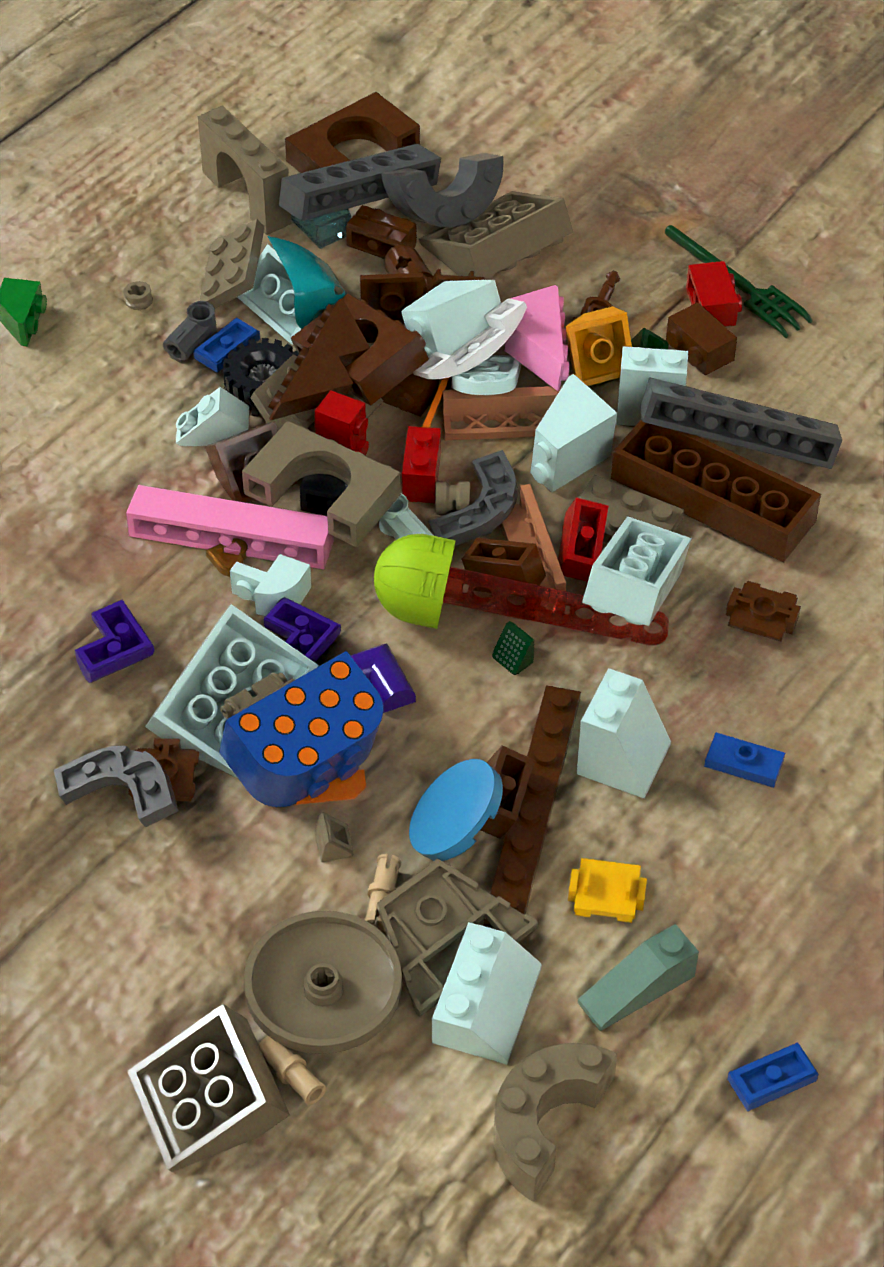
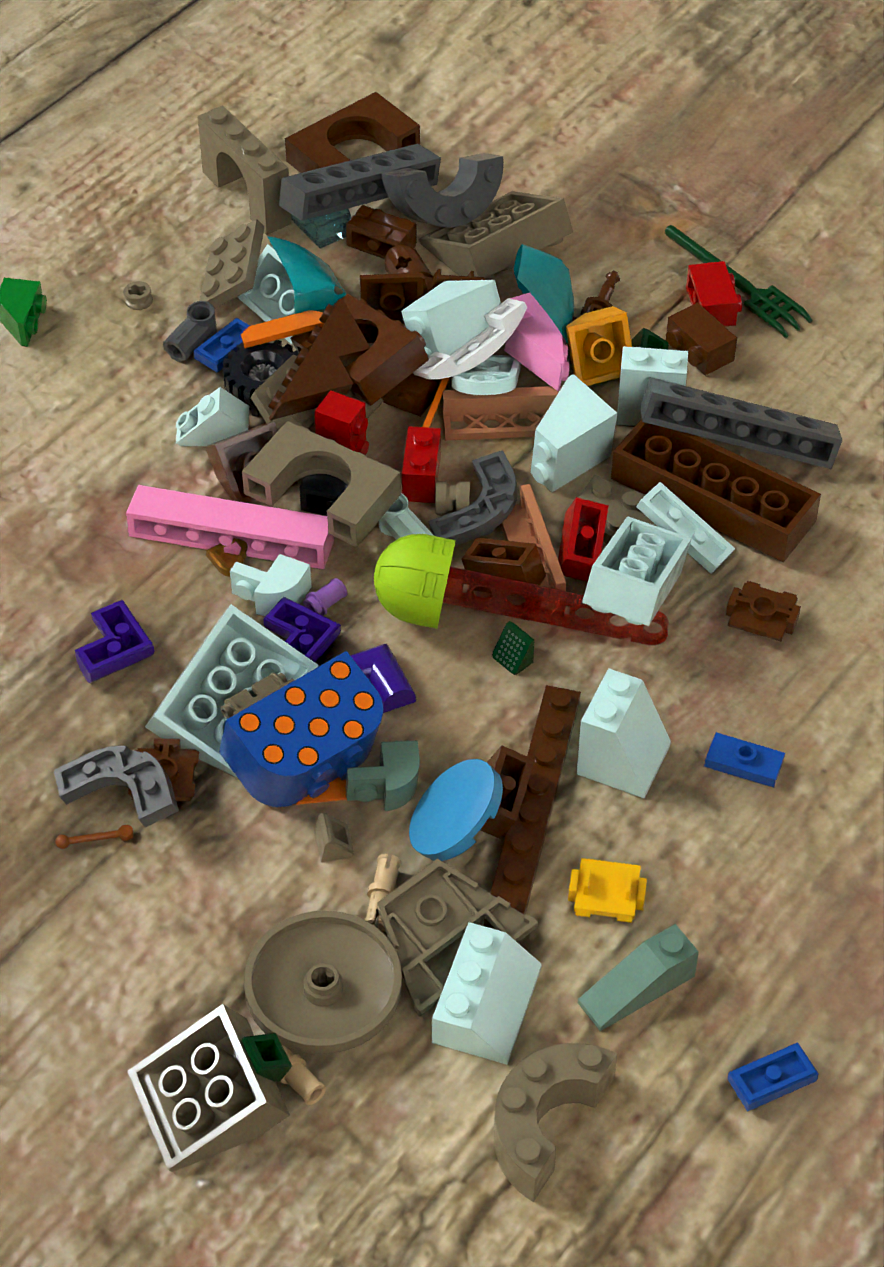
none -> dark orange hinge [55,825,133,849]
none -> orange piece [241,310,324,348]
none -> dark green slope [241,1033,292,1082]
none -> medium lavender pin [303,578,347,616]
none -> sand green brick [346,740,420,811]
none -> teal piece [514,244,574,343]
none -> light aqua plate [636,482,735,574]

